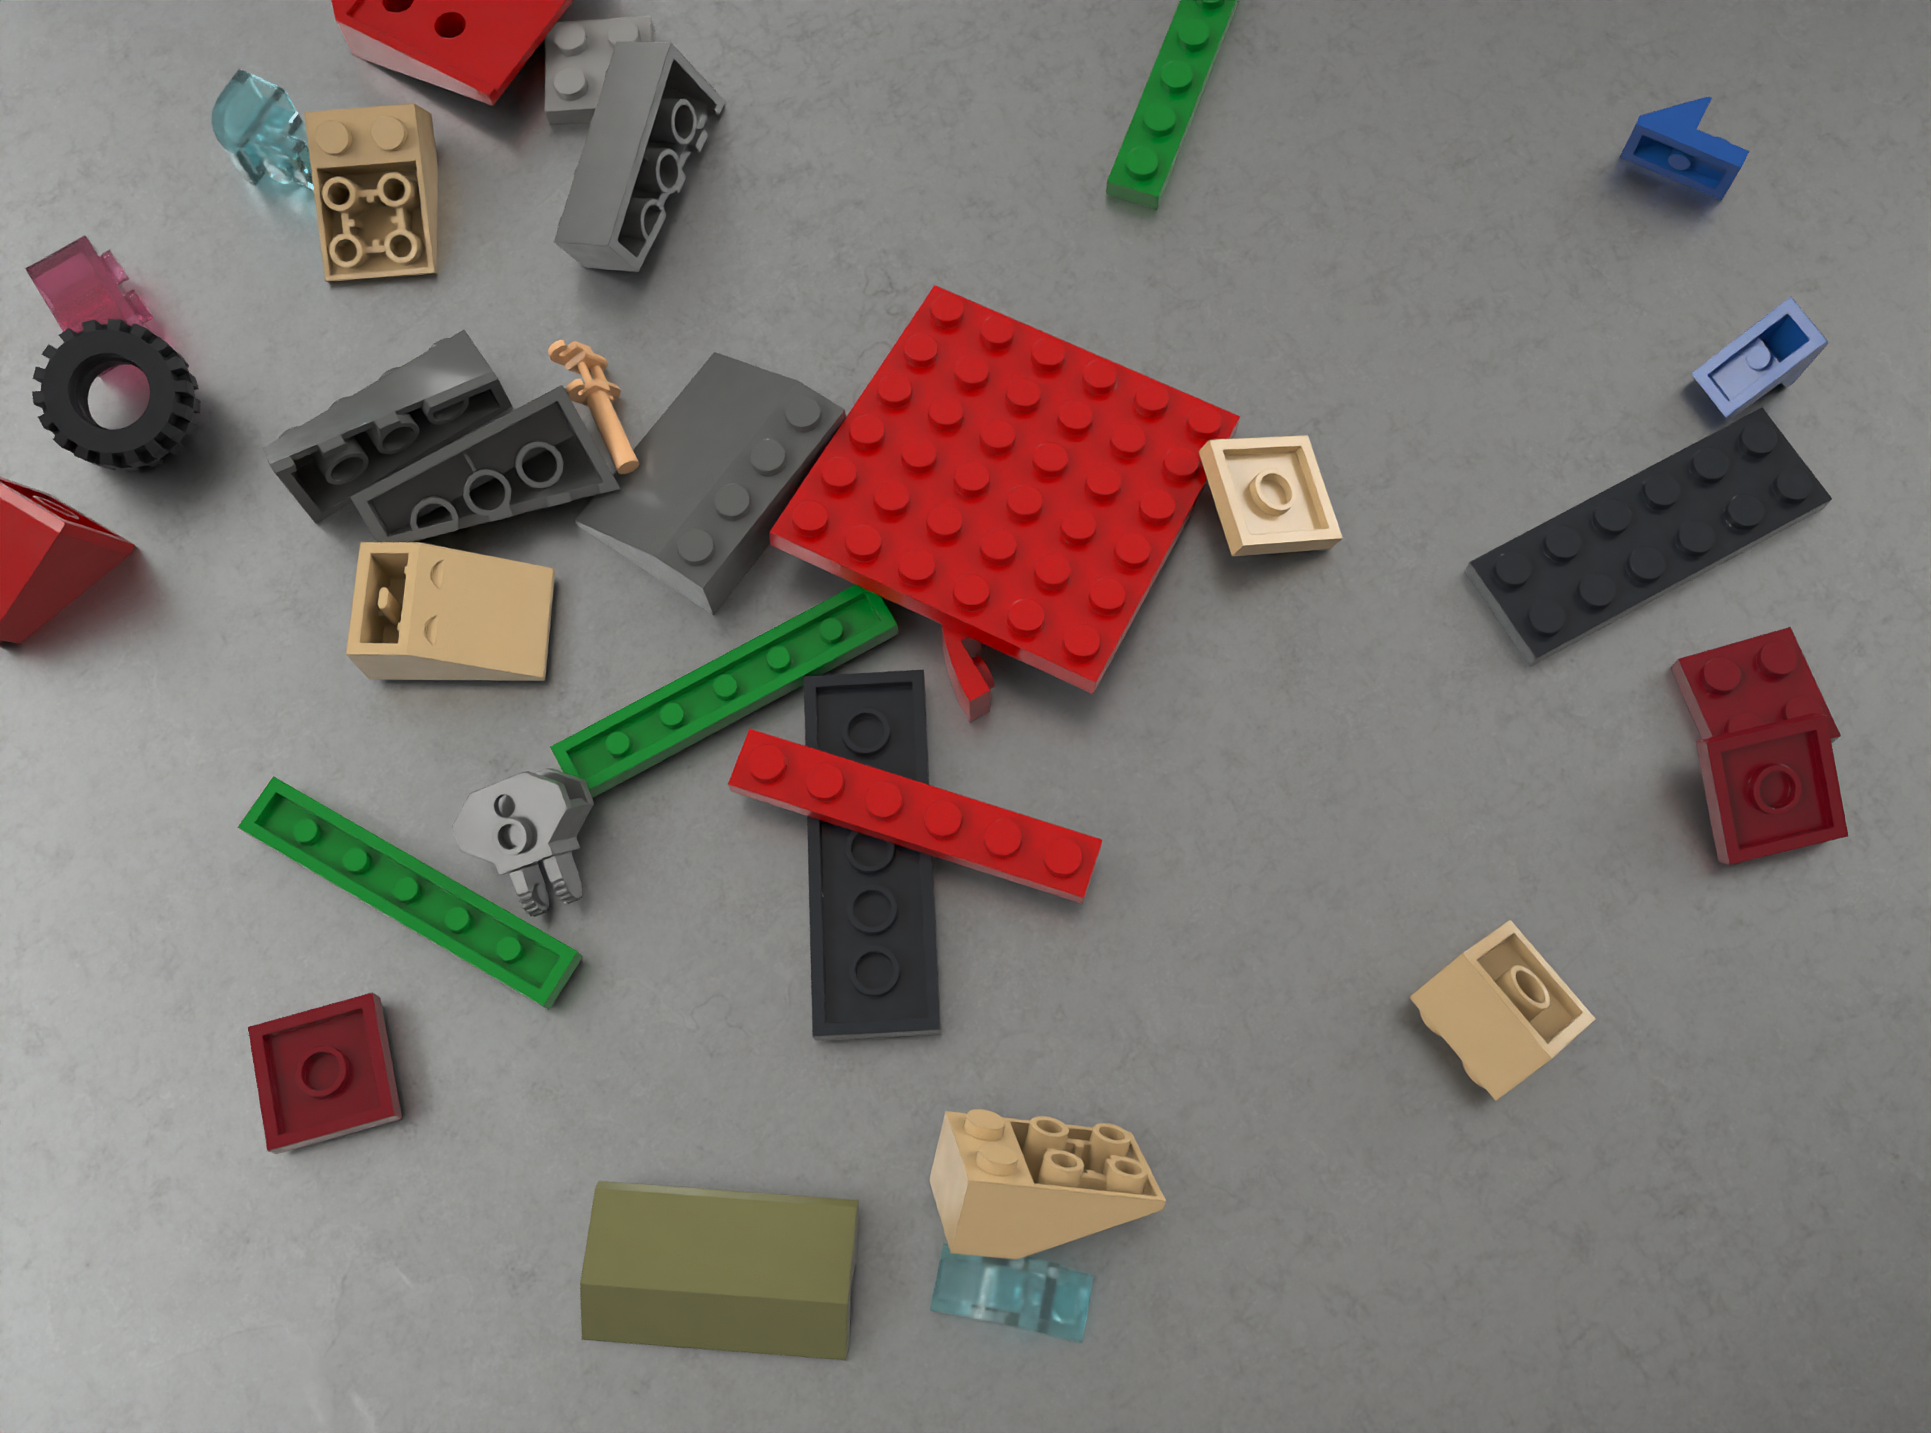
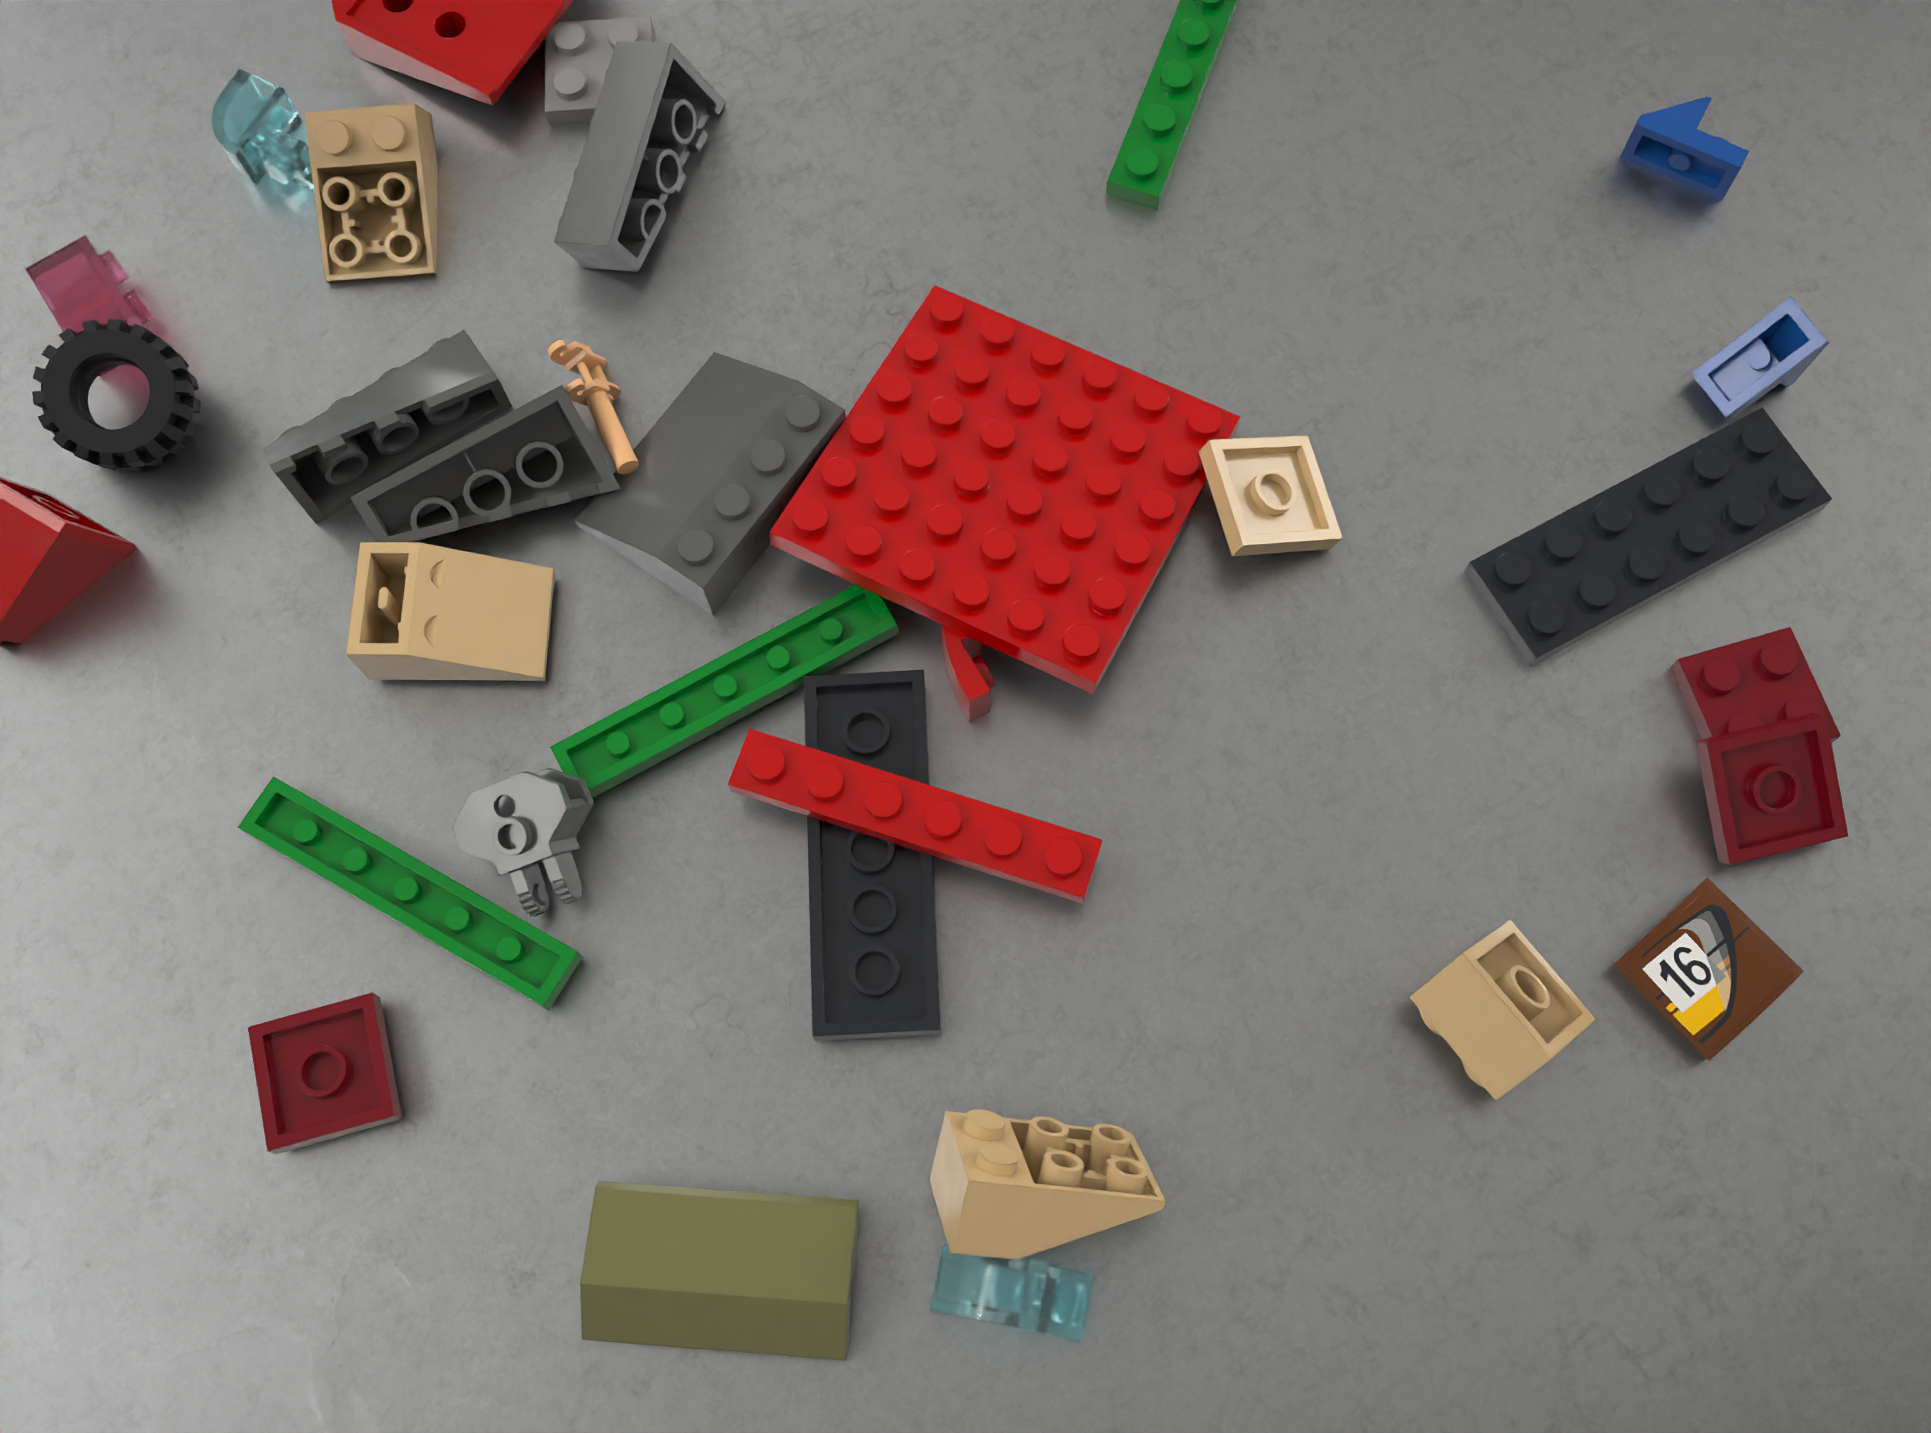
none -> slope [1613,877,1804,1061]

